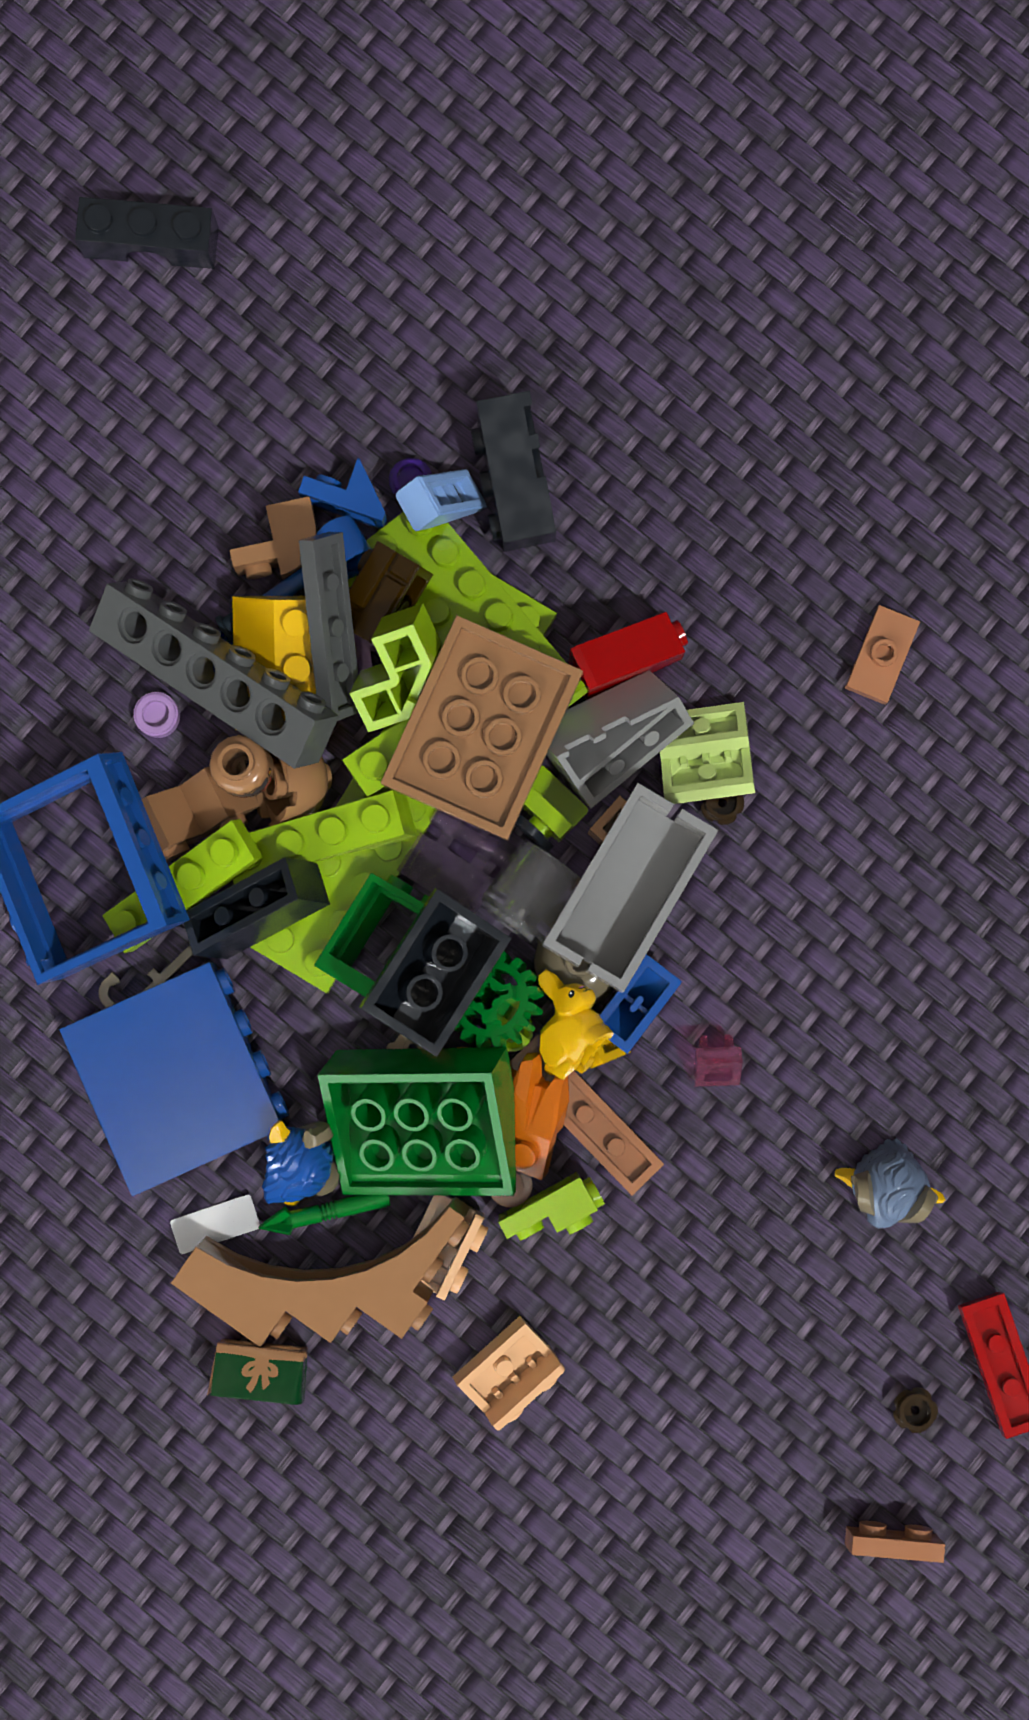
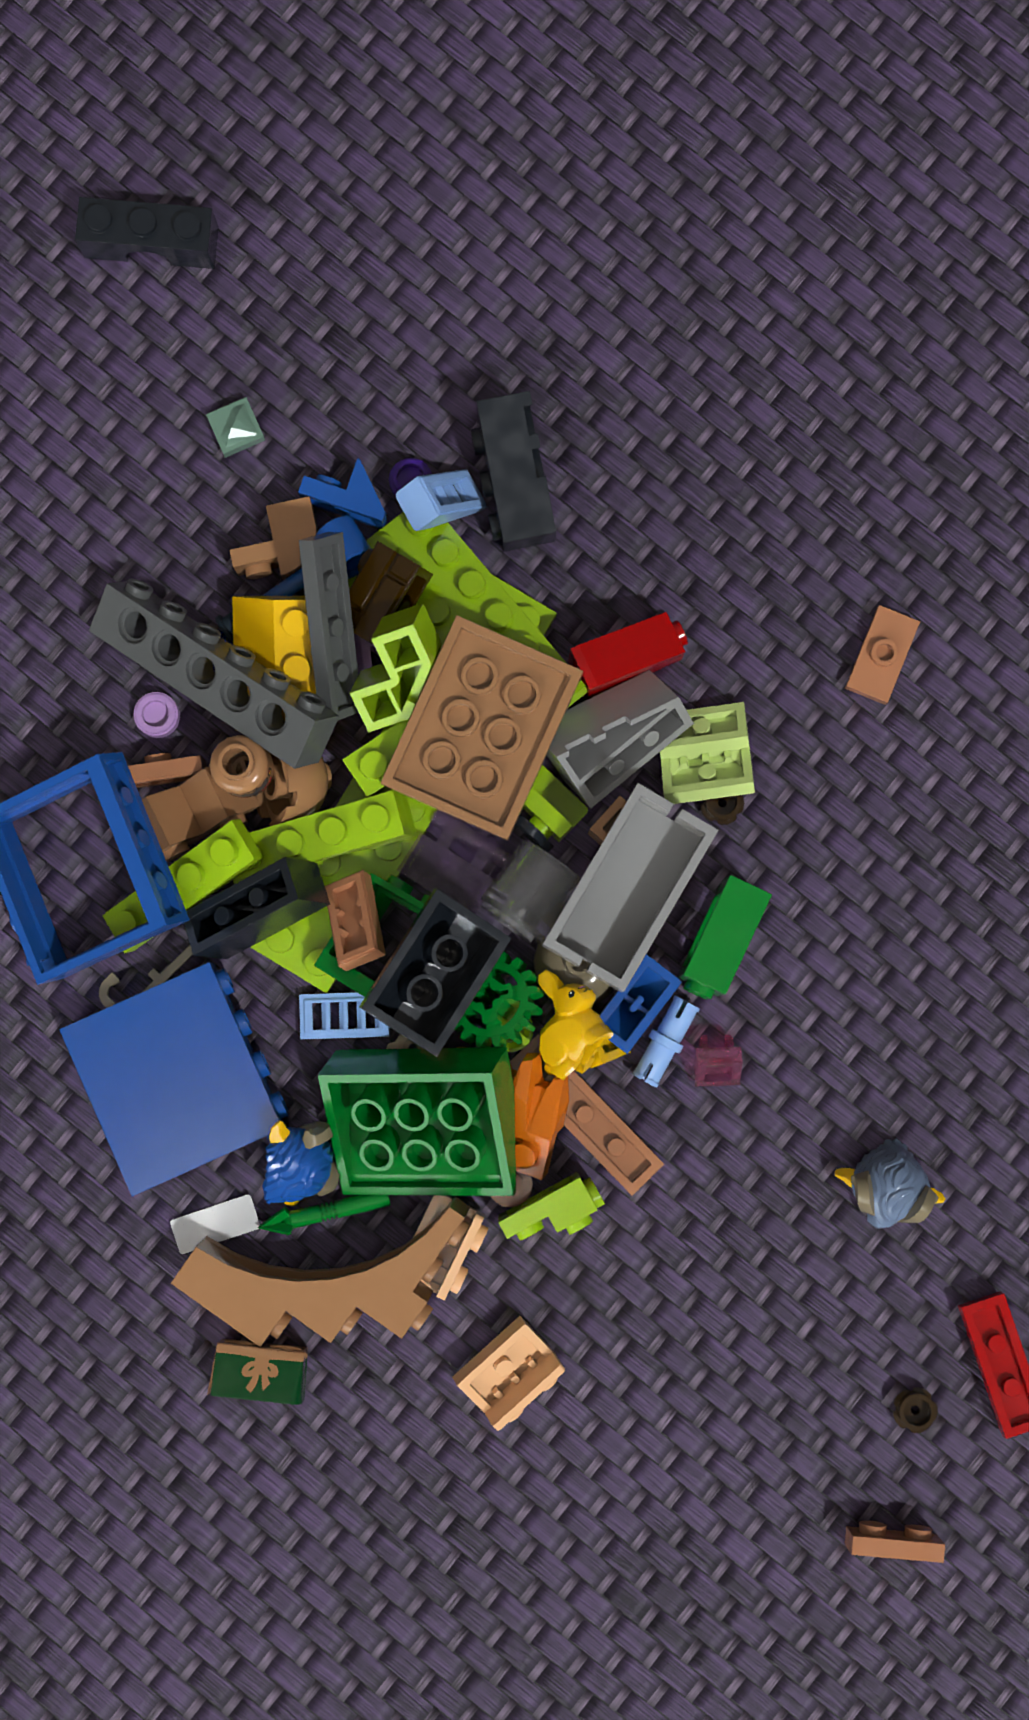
none -> nougat plate [128,753,207,788]
none -> sand green tile [206,397,265,458]
none -> light blue slope [299,992,390,1039]
none -> nougat plate [325,870,386,971]
none -> light blue pin [632,995,700,1088]
none -> green window [677,875,772,1000]

